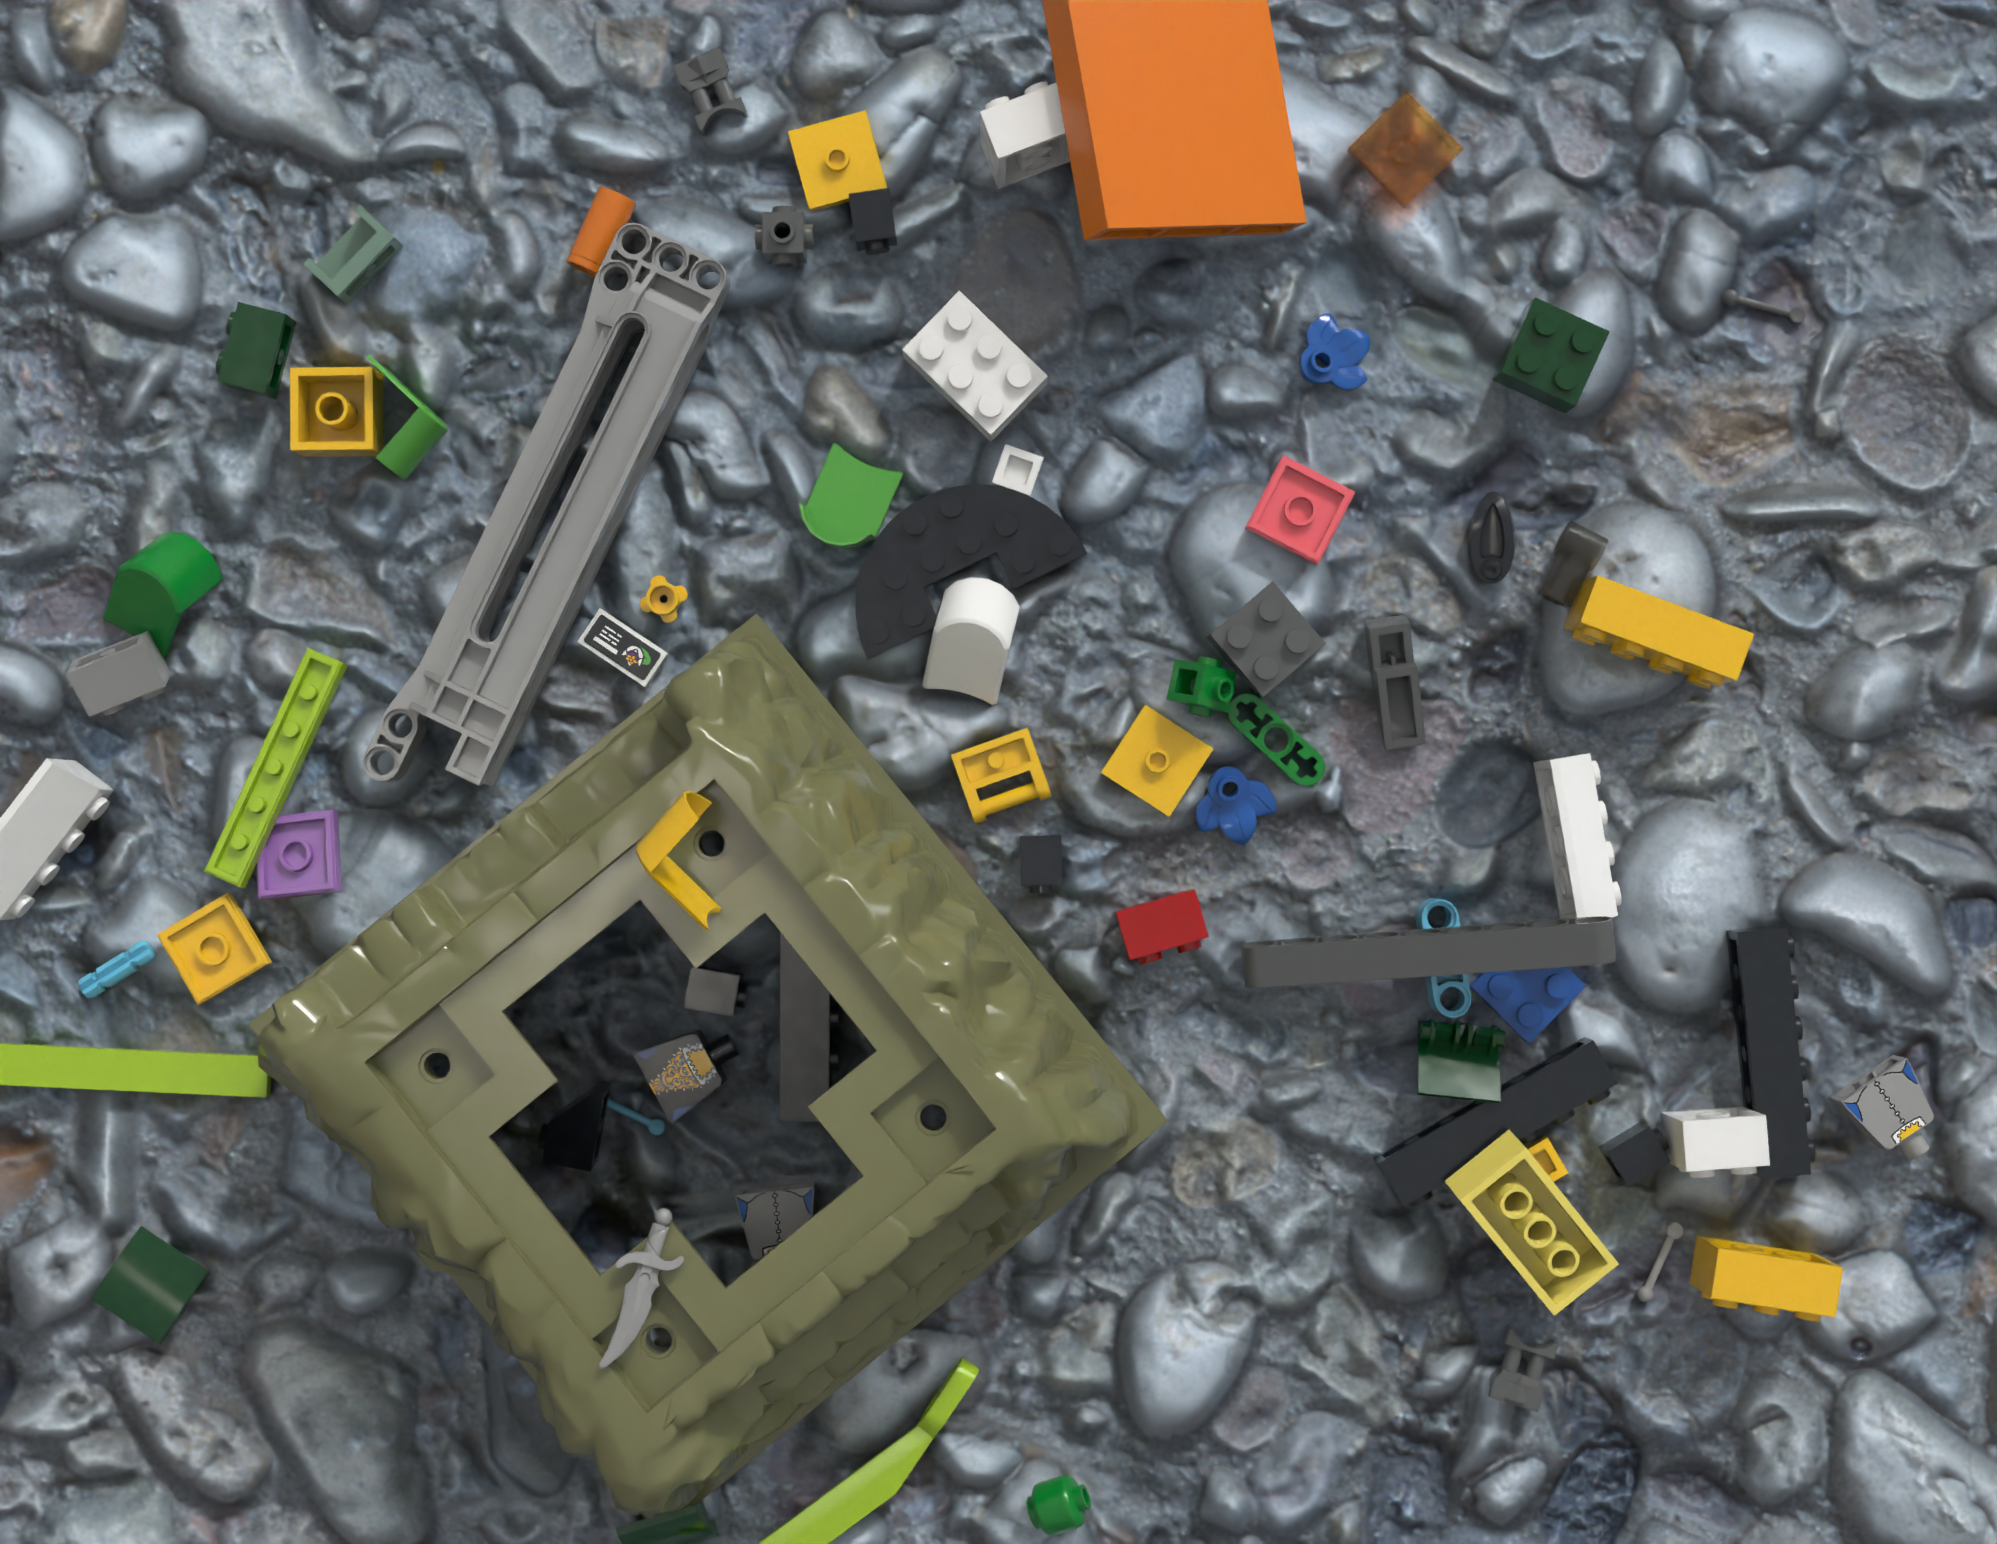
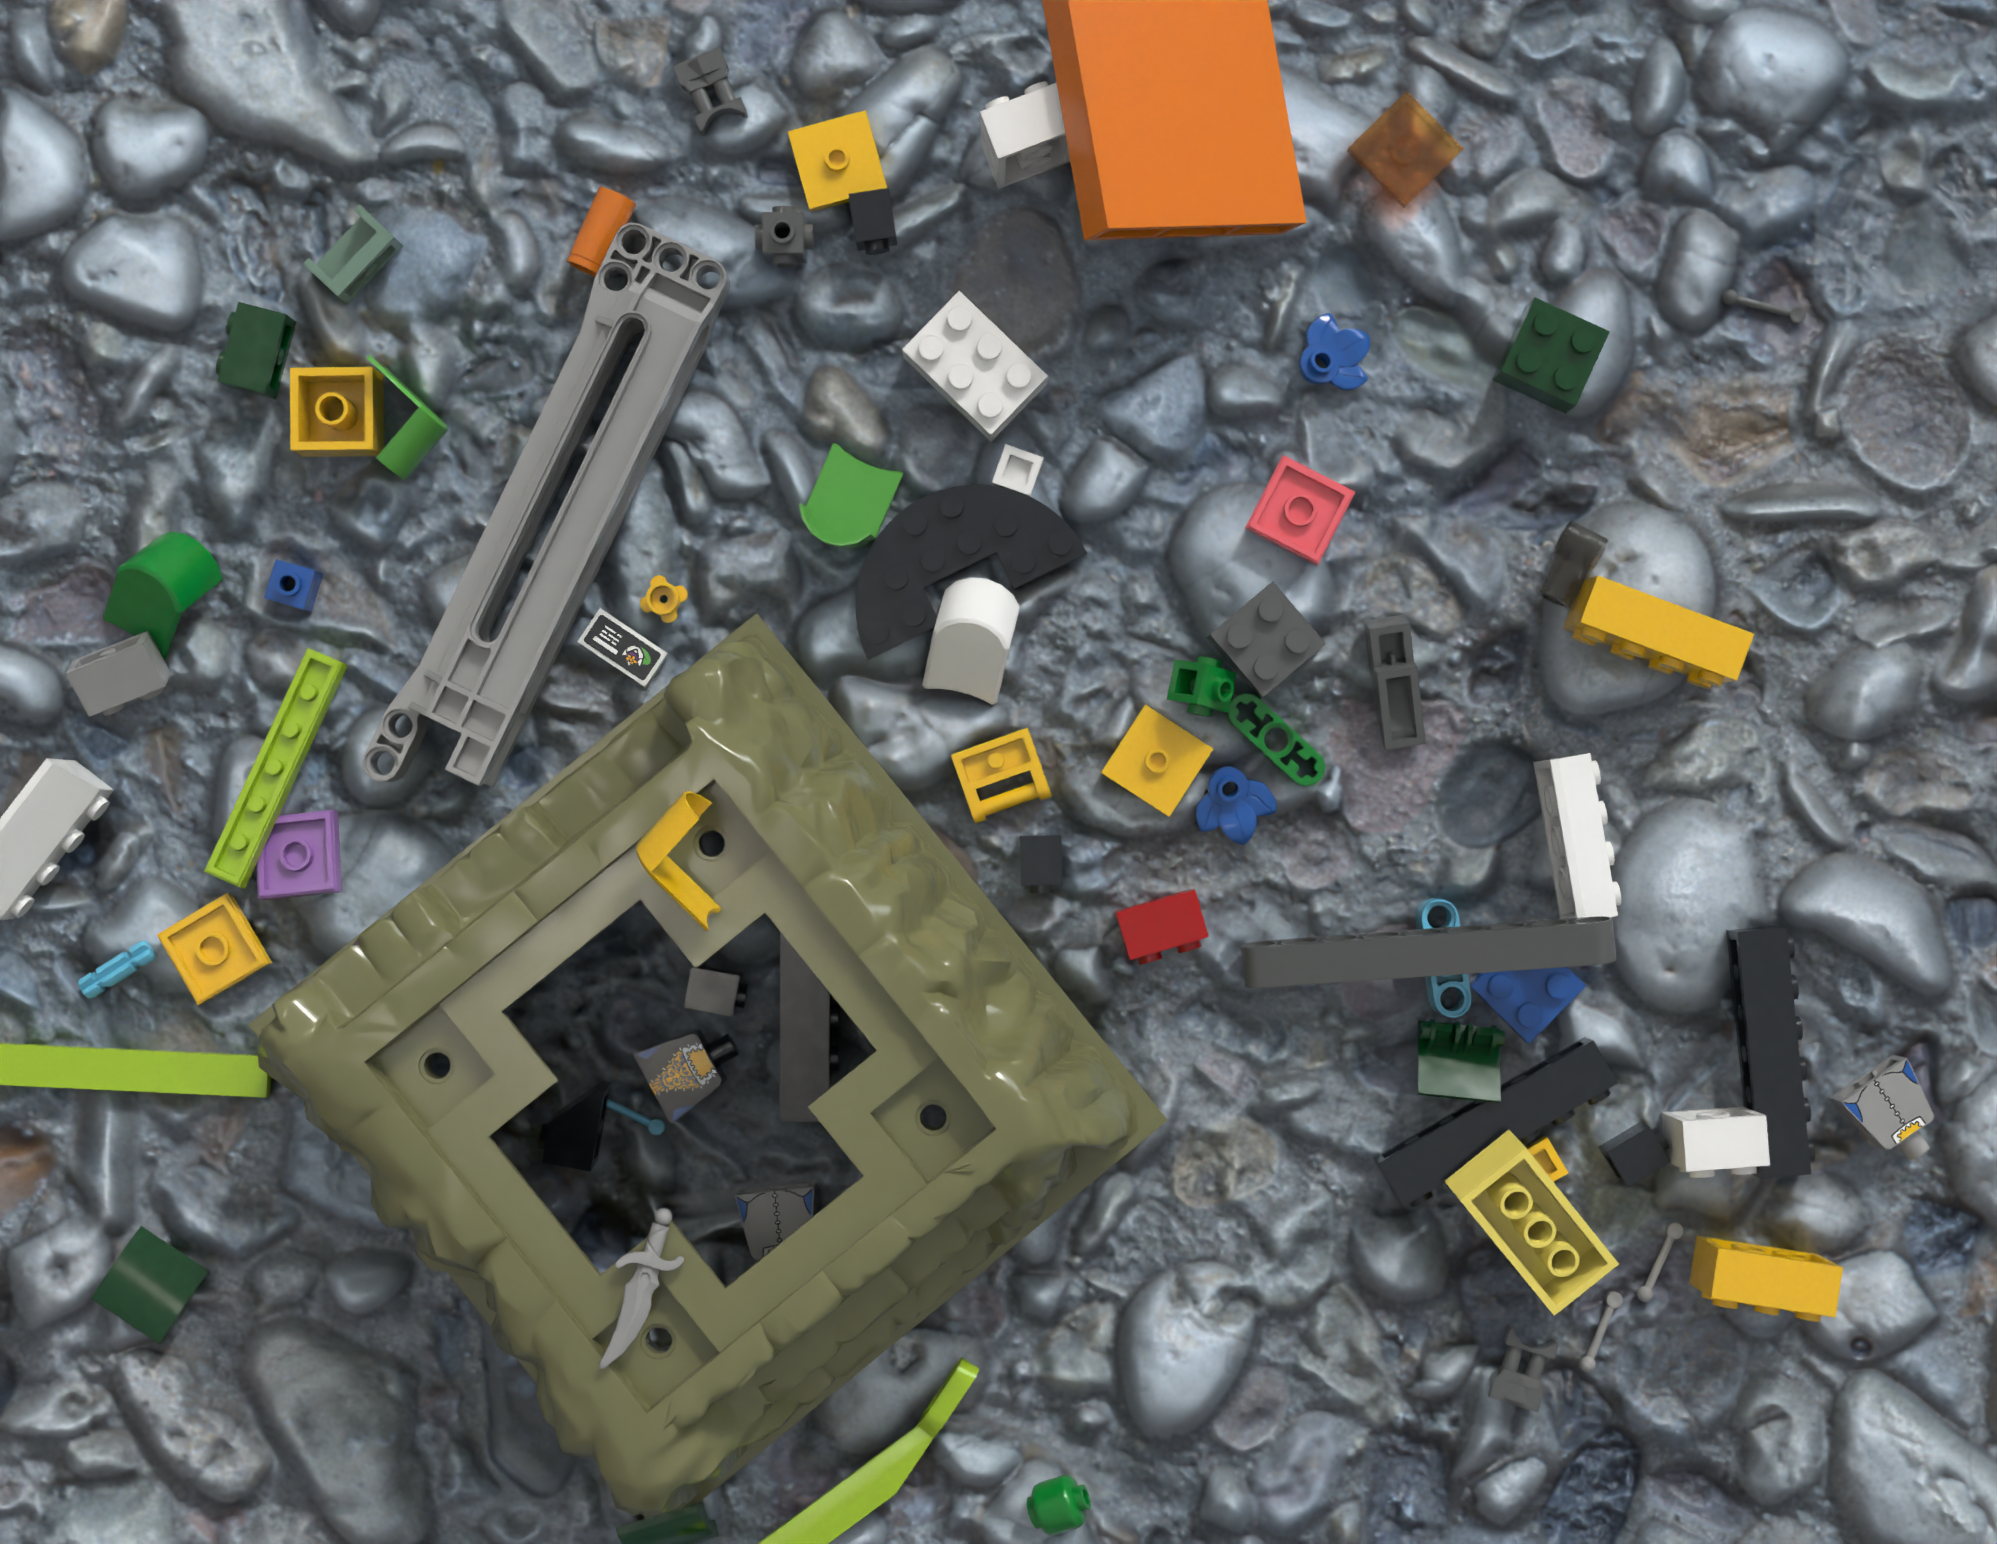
black arm [1468,492,1516,584] -> none
none -> blue plate [264,559,323,612]
none -> light grey hinge [1579,1291,1623,1372]

